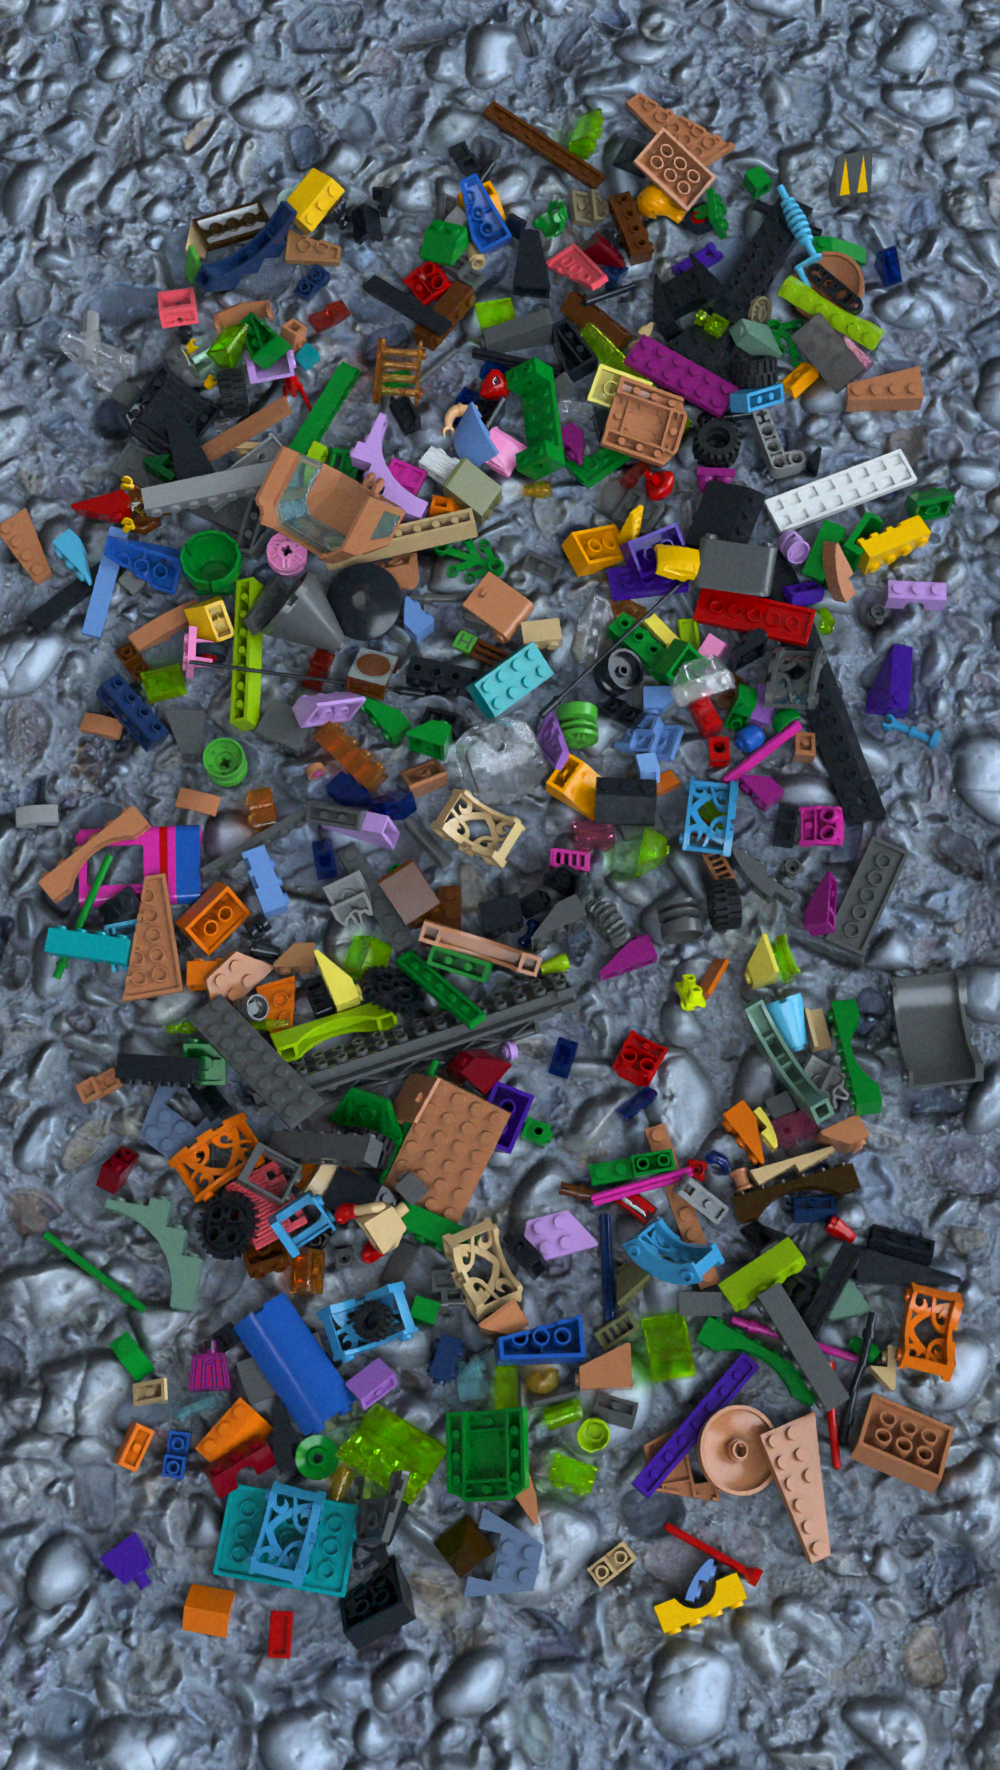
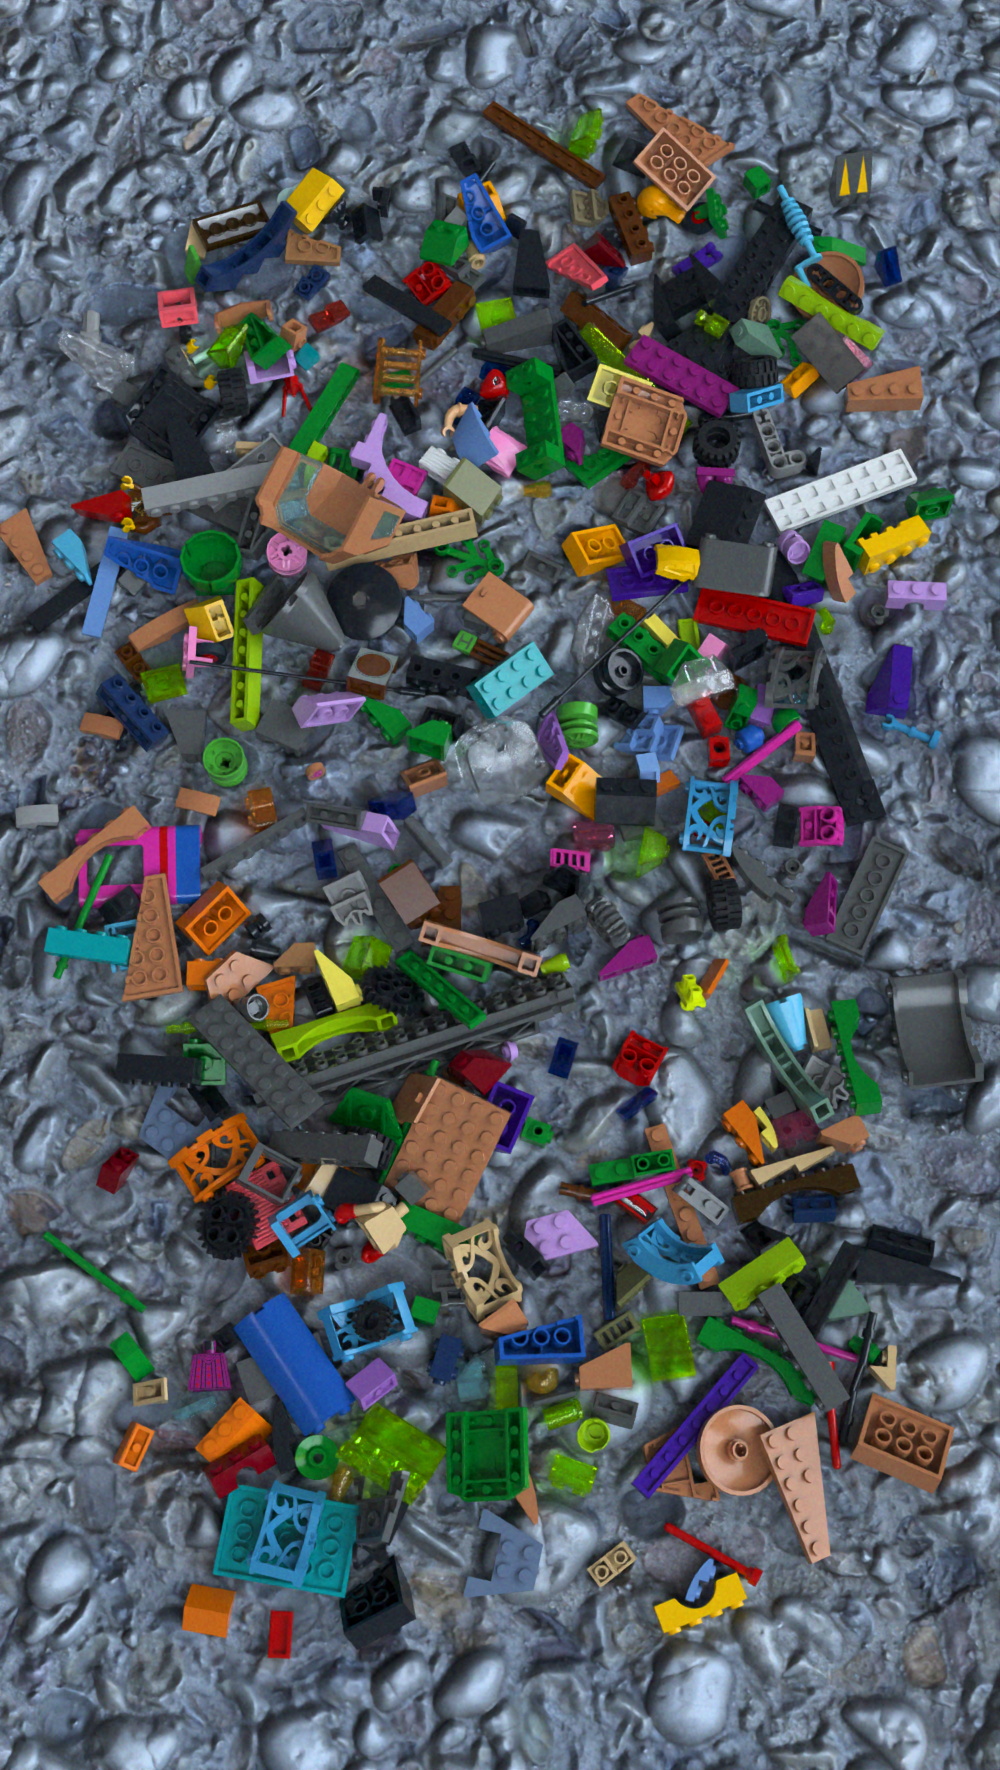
nougat slope [75,1067,125,1104] -> none
dark purple torso [100,1532,153,1591] -> none
sand green arch [105,1196,205,1313] -> none
dark green slope [142,454,177,483] -> none
blue slope [161,1429,192,1479] -> none
nougat tile [201,396,292,463] -> none
medium blue wedge [241,845,290,919] -> none
clear orange brick [313,720,389,793] -> none
clear blue slope [325,770,371,806] -> none
dark grey slope [381,1241,420,1284] -> none
tan fence [429,788,526,868] -> none
dark brown slope [433,1515,495,1580] -> none
tan brick [520,618,562,650] -> none
green helmet [533,198,568,240] -> none
yellow slope [617,505,644,544] -> none
light yellow slope [743,934,779,990] -> none
red cone [824,1216,857,1244] -> none
orange fence [895,1282,964,1382] -> none

